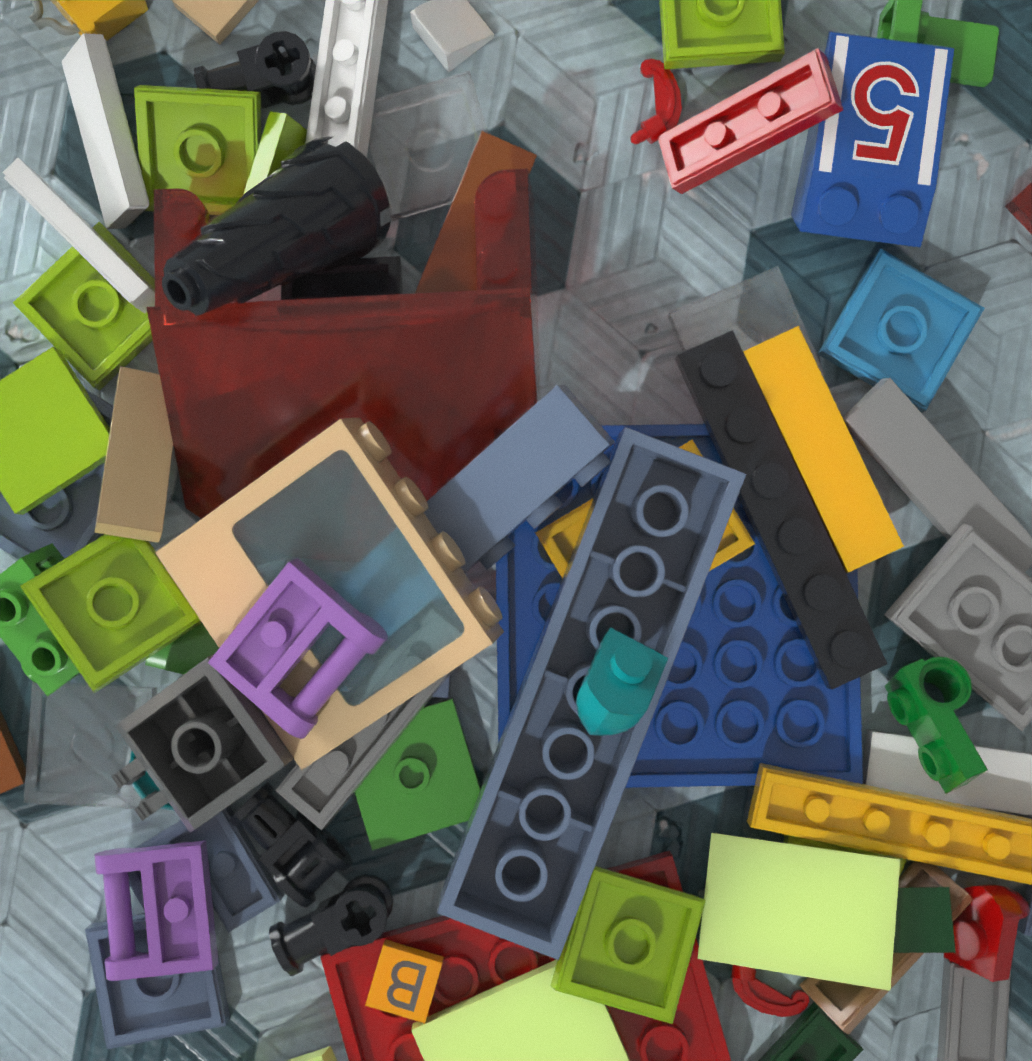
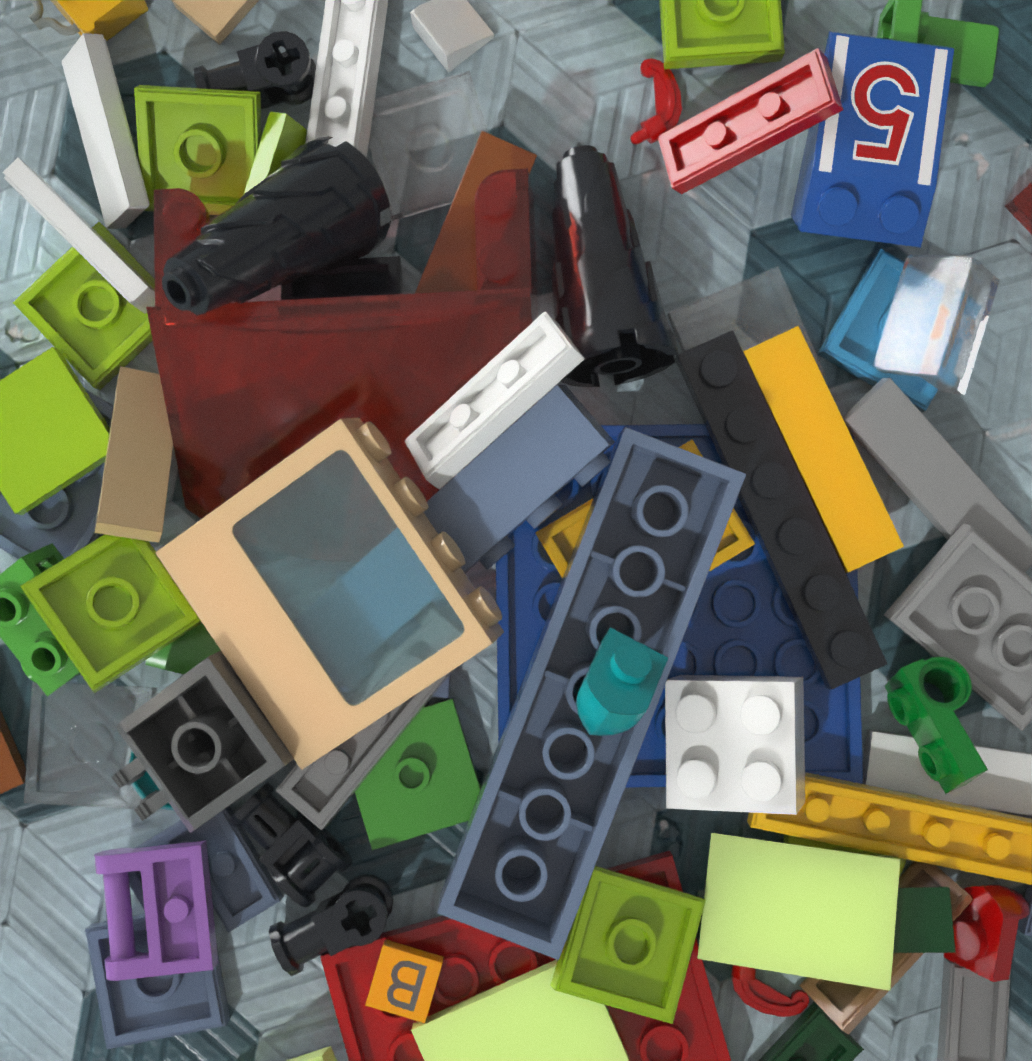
medium lavender plate [208,558,388,739] -> none
none -> white tile [404,311,585,490]
none -> black cone [551,145,679,387]
none -> white brick [665,675,805,815]
none -> clear panel [873,254,1000,395]

